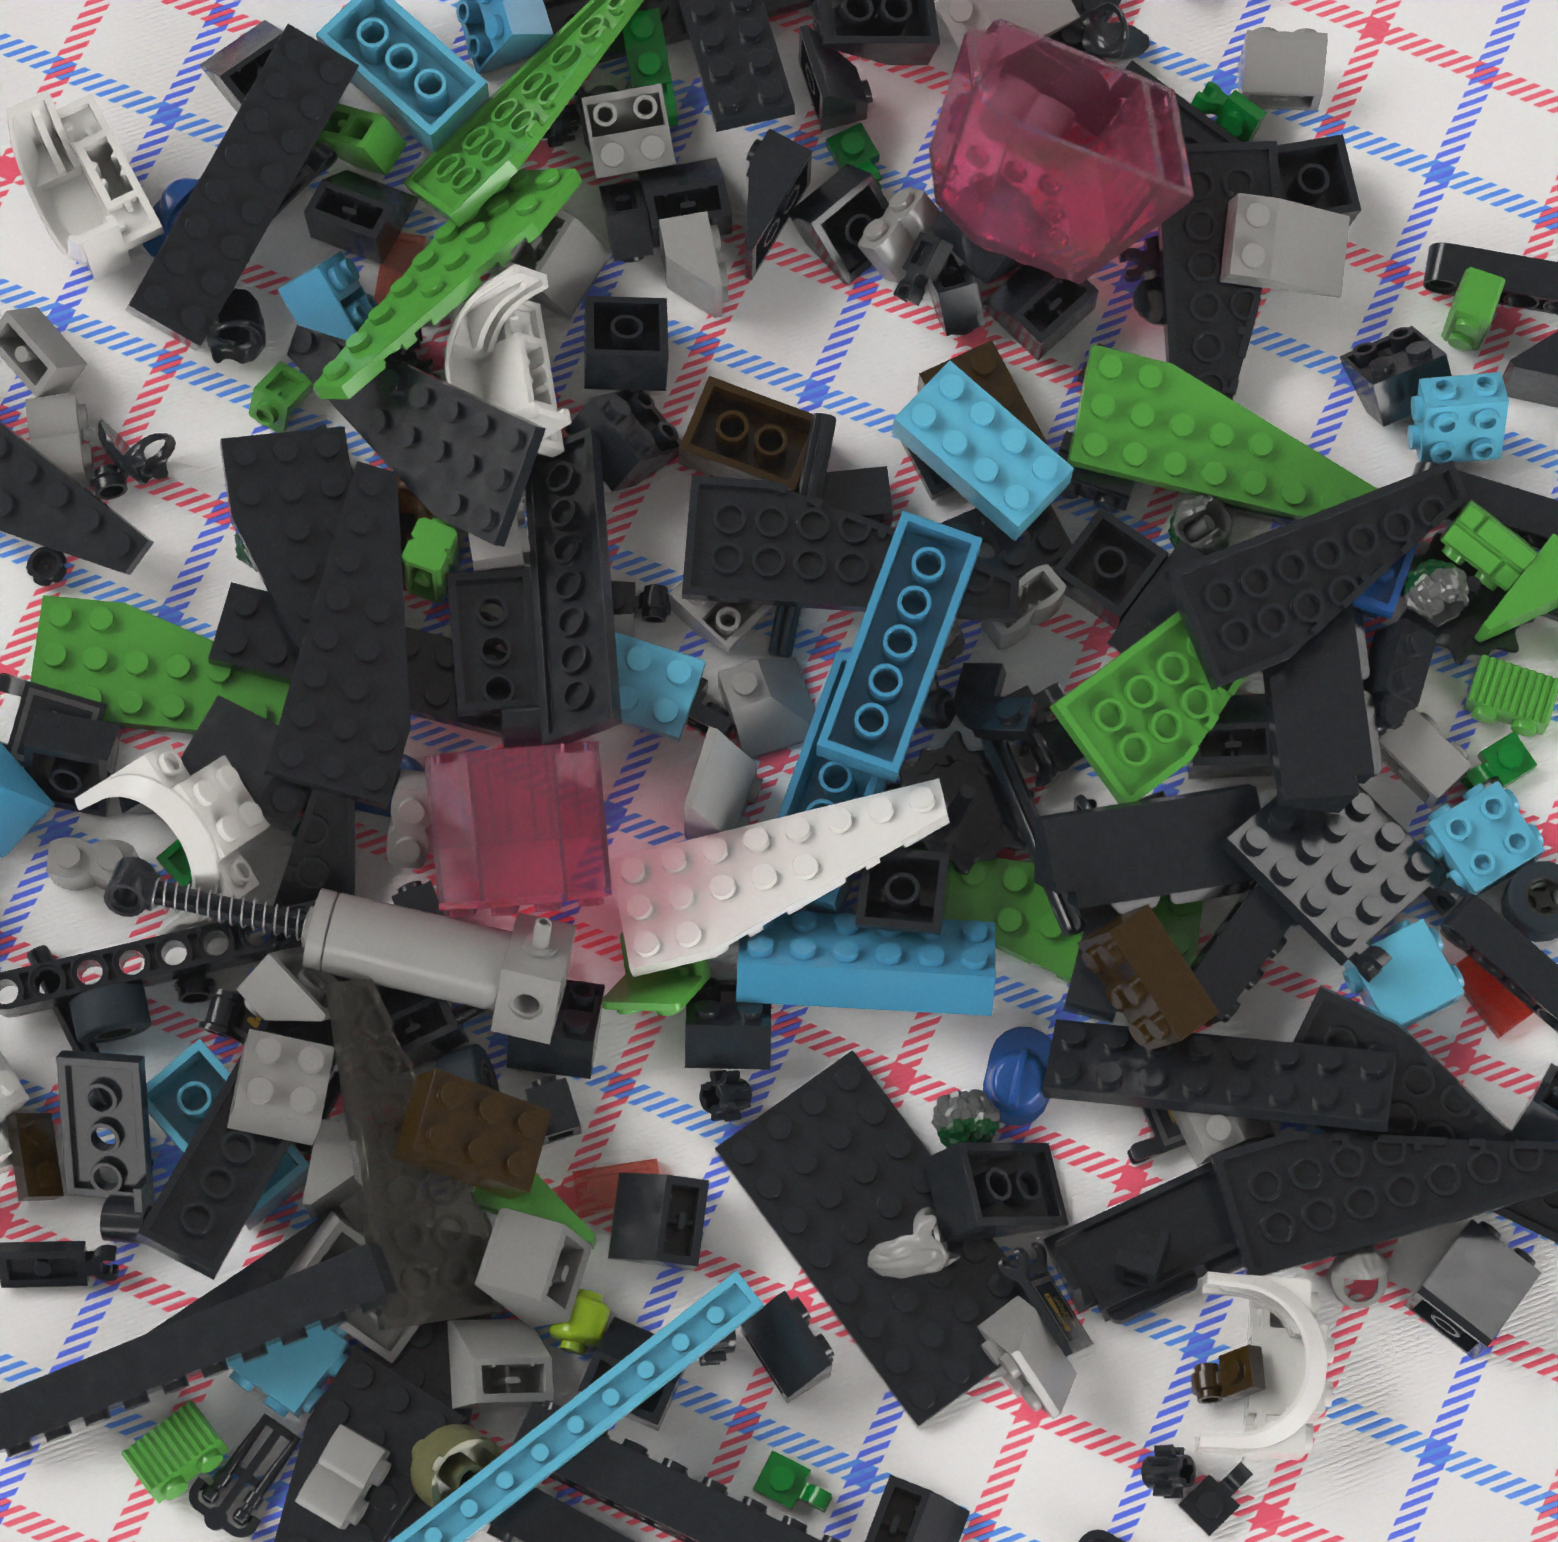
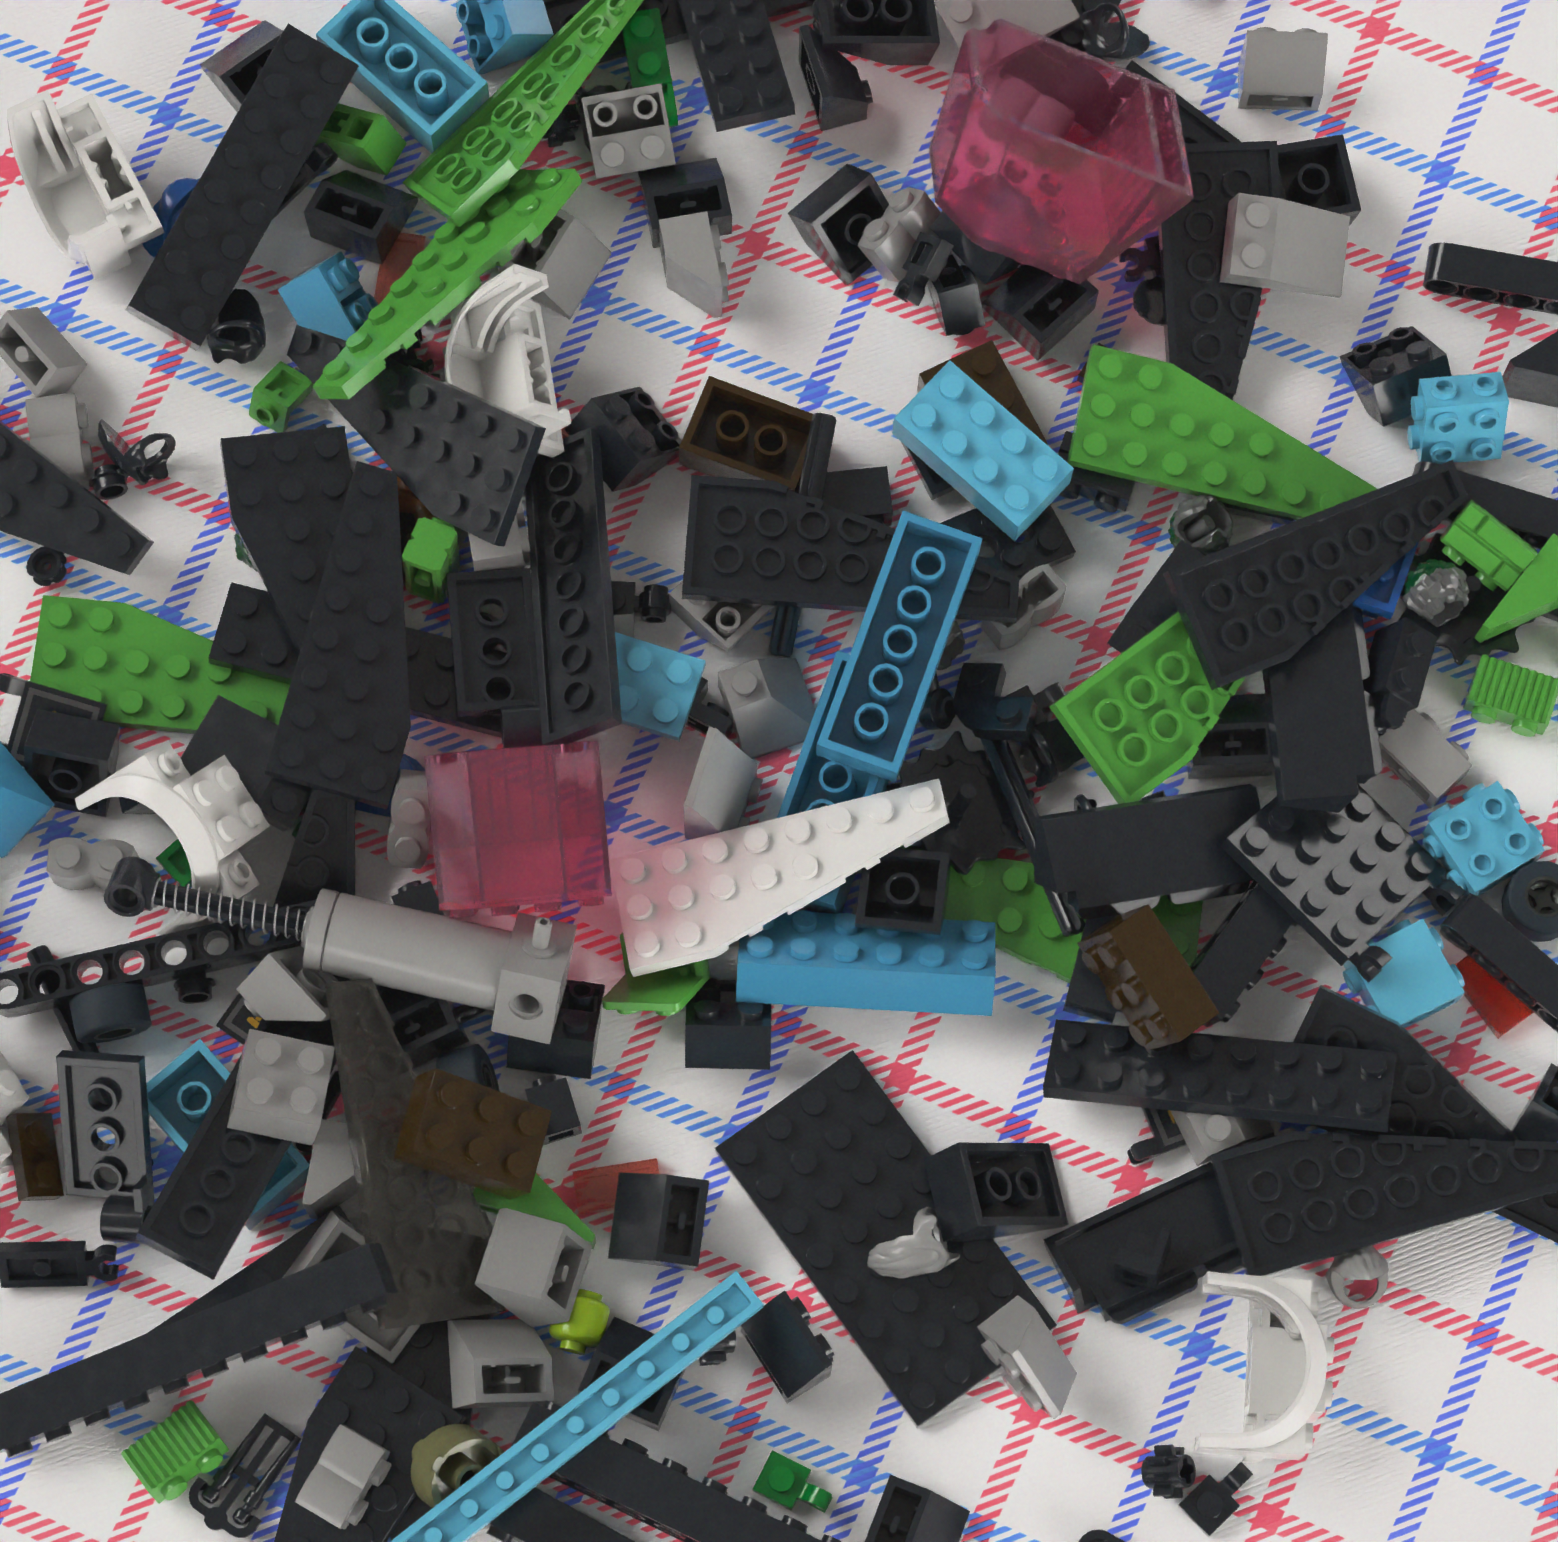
black bush [198,987,245,1039] -> none
medium azure brick [227,1325,351,1419] -> none
black brick [584,296,669,391] -> none
black slope [599,180,654,263] -> none
black gear [699,1070,752,1122] -> none
black slope [745,128,812,281] -> none
green plate [826,122,882,189] -> none
piece [931,1089,1000,1148] -> none
blue piece [983,1027,1052,1126] -> none
black flag [998,1242,1094,1357] -> none
black brick [1054,507,1169,629] -> none
green plate [1191,81,1267,142] -> none
dark brown plate [1191,1344,1266,1404] -> none
slope [1404,1219,1542,1359] -> none
bright green brick [1441,267,1506,351] -> none
green plate [1460,731,1538,791] -> none

